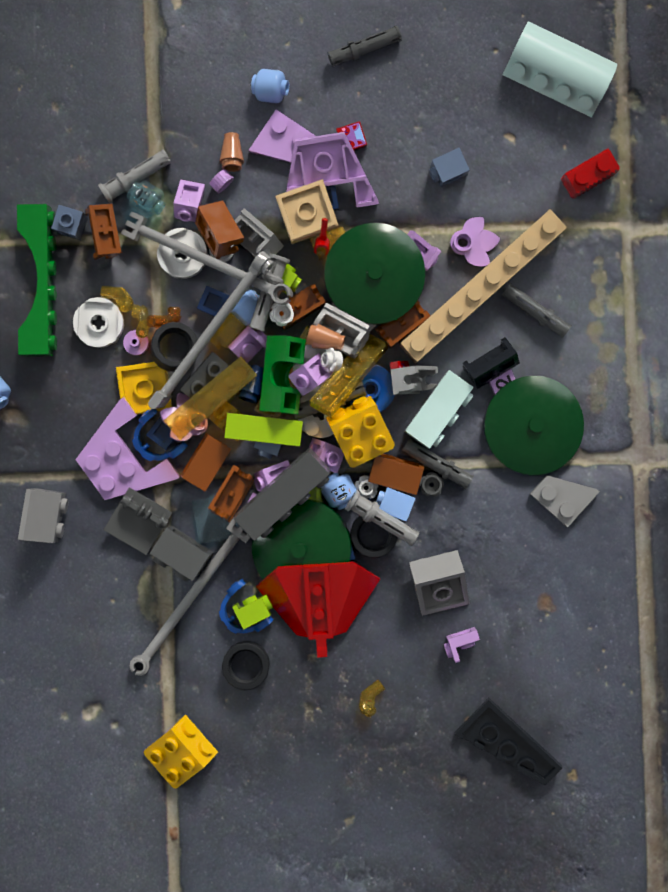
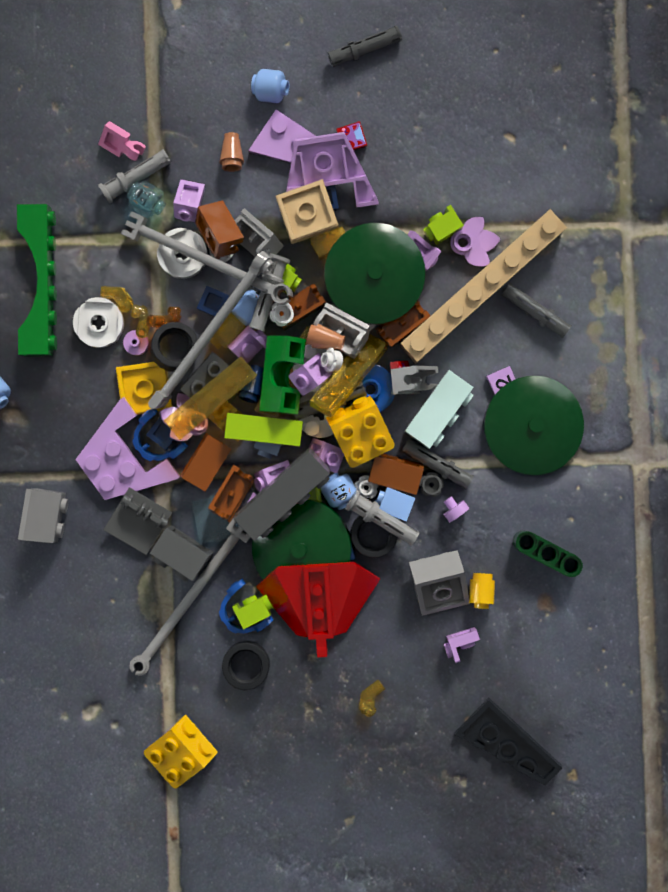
sand blue brick [51,205,88,241] -> none
dark orange hinge [85,204,122,260] -> none
lavender axle [210,169,234,193] -> none
red hand [314,218,330,255] -> none
sand blue brick [429,148,470,187] -> none
black hinge [462,337,520,389] -> none
light aqua brick [502,21,618,117] -> none
light grey wing [530,475,600,527] -> none
red brick [561,148,620,199] -> none
none -> bright pink plate [98,121,146,161]
none -> lime brick [423,204,464,245]
none -> lavender tile [443,496,469,523]
none -> yellow brick [469,573,495,609]
none -> dark green beam [513,530,583,577]

